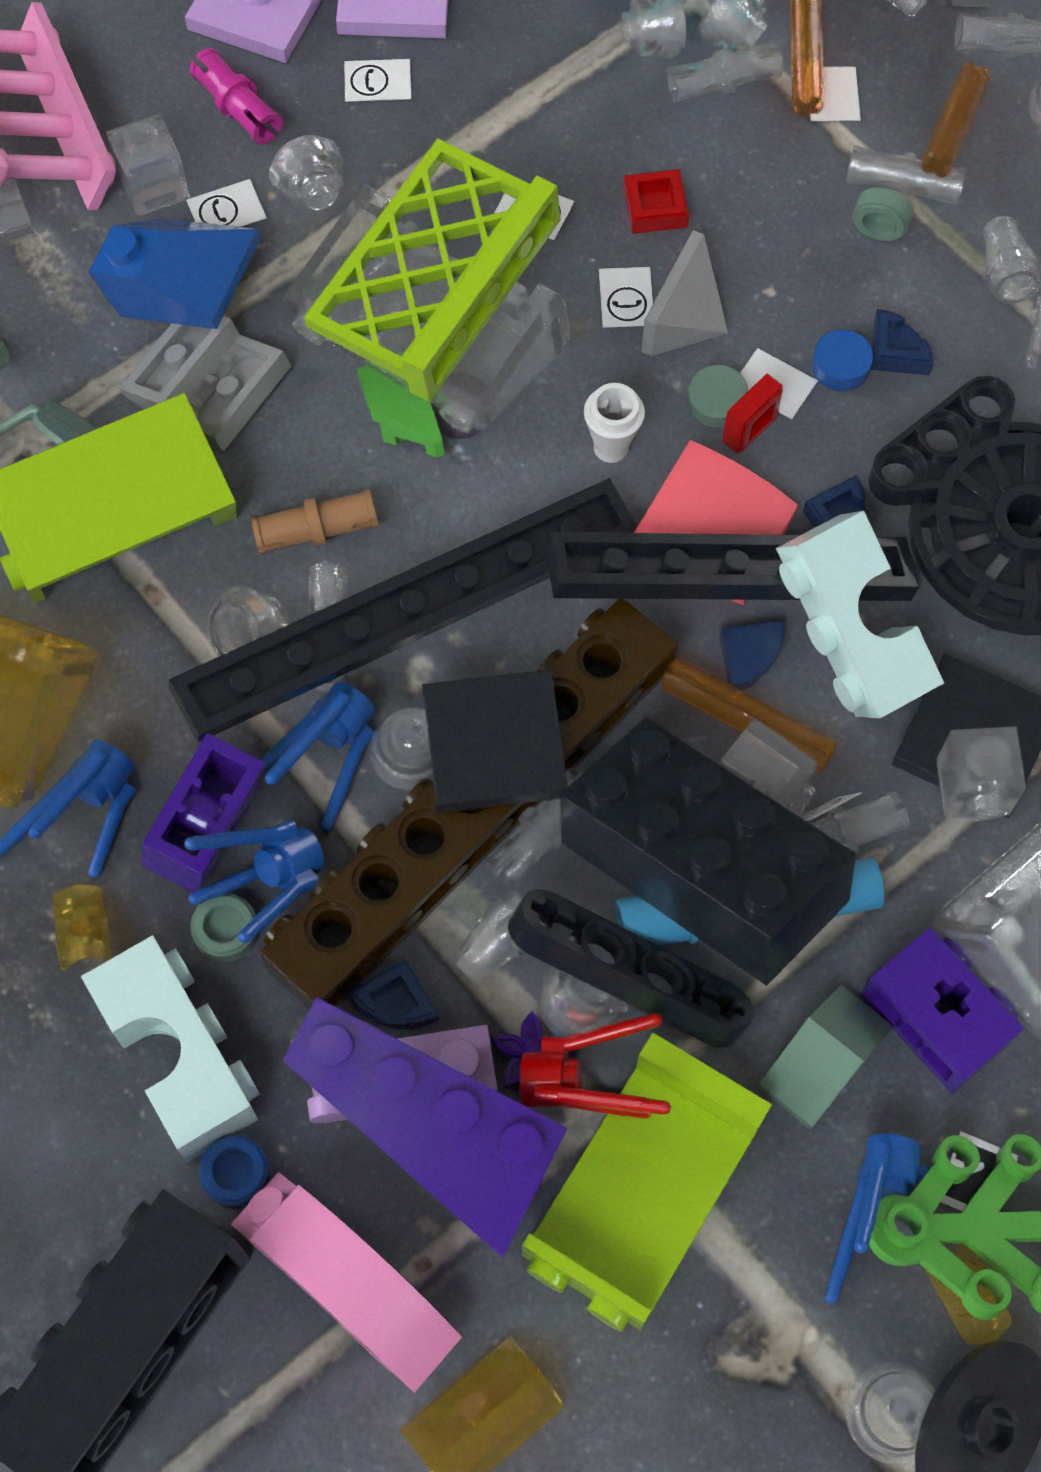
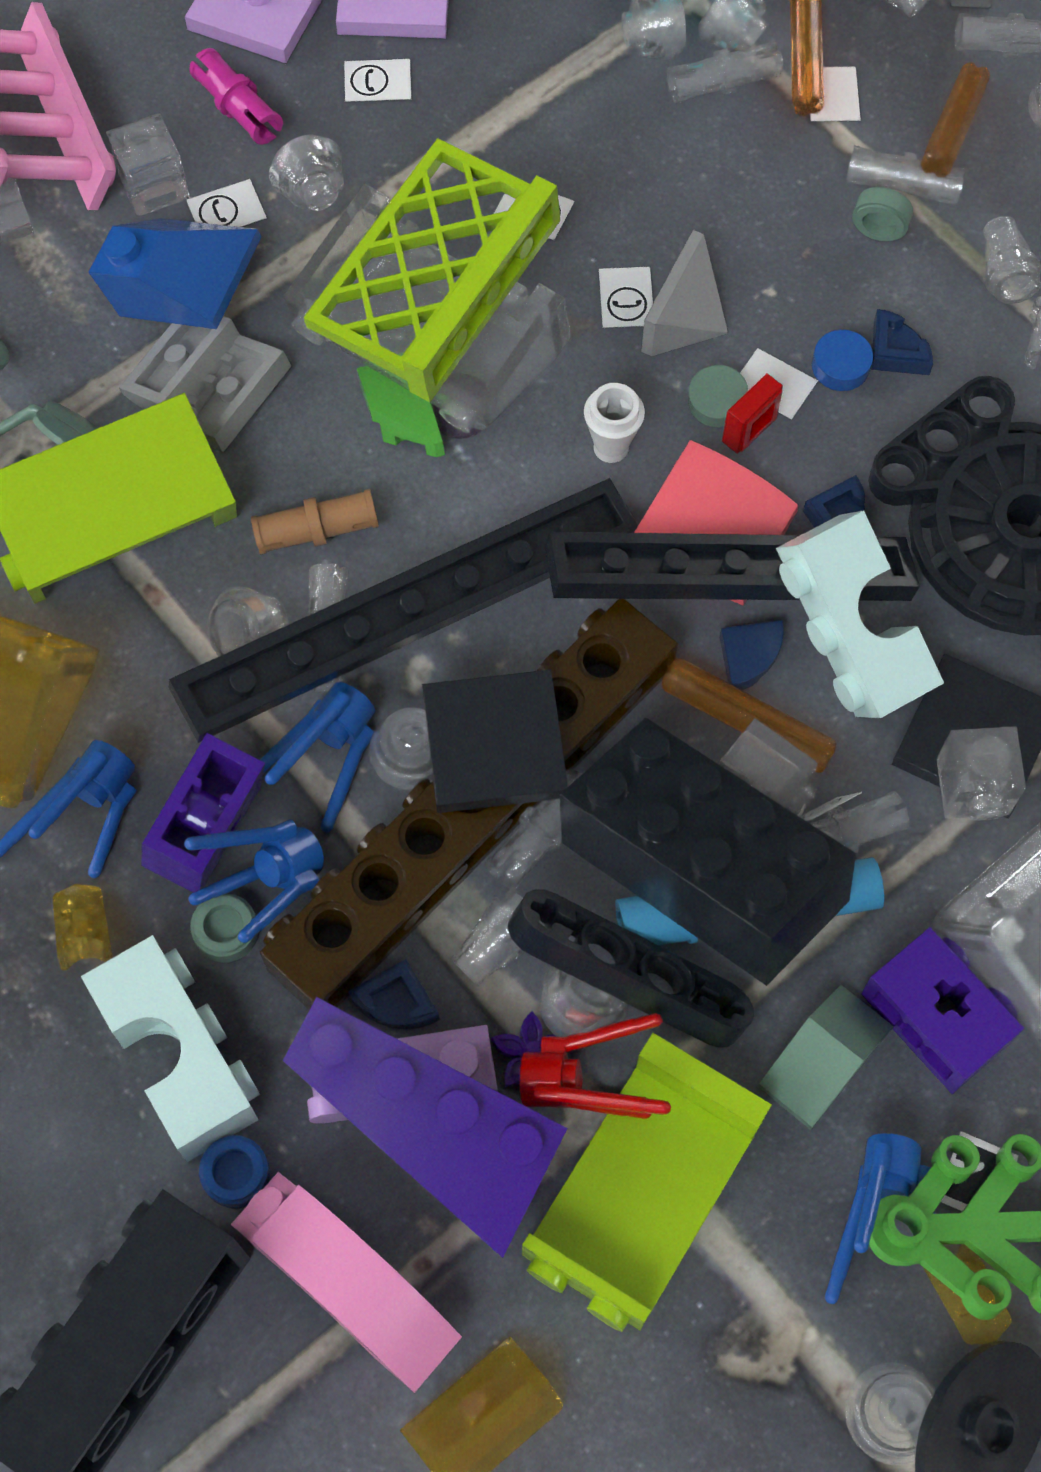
red tile [623,169,689,234] -> none

